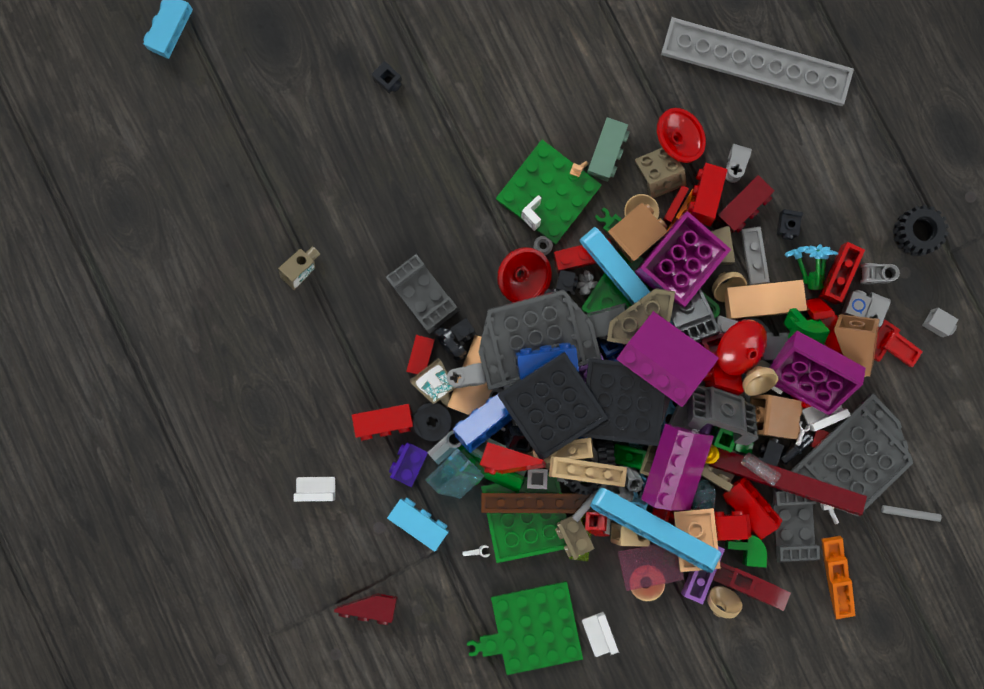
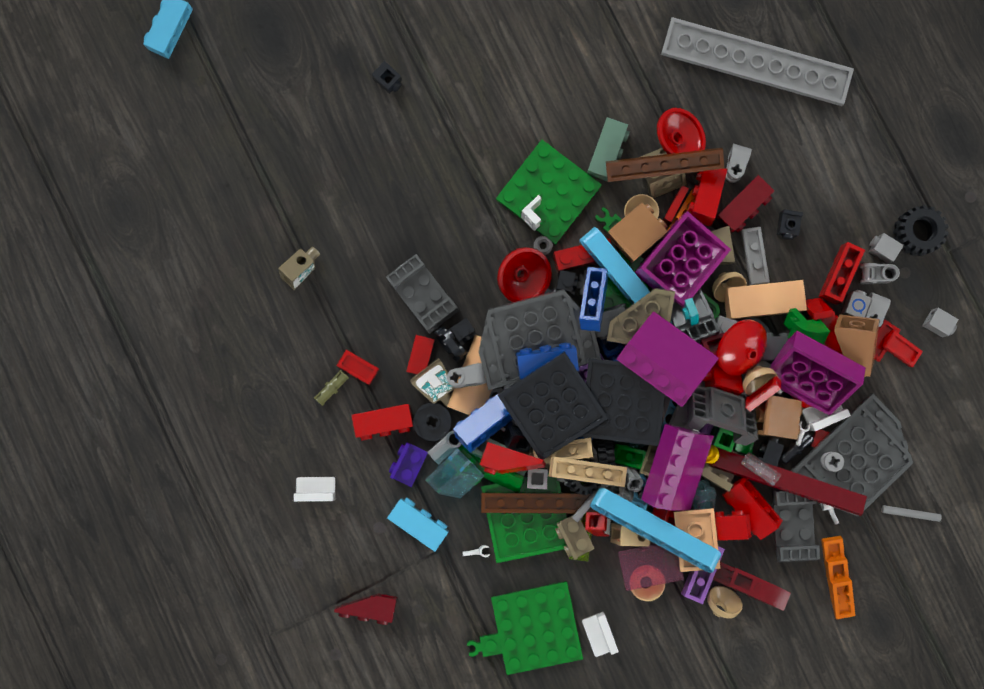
light nougat hand [570,161,588,177] -> none
green brick [724,535,767,567] -> none
plant [785,244,838,290] -> none
none -> olive pin [314,370,349,406]
none -> red tile [336,349,379,385]
none -> blue brick [579,267,608,332]
none -> reddish brown plate [606,148,724,182]
none -> teal plate [682,298,699,326]
none -> red tile [745,376,781,412]
none -> light grey wheel [820,452,844,472]
none -> light grey brick [868,233,904,264]

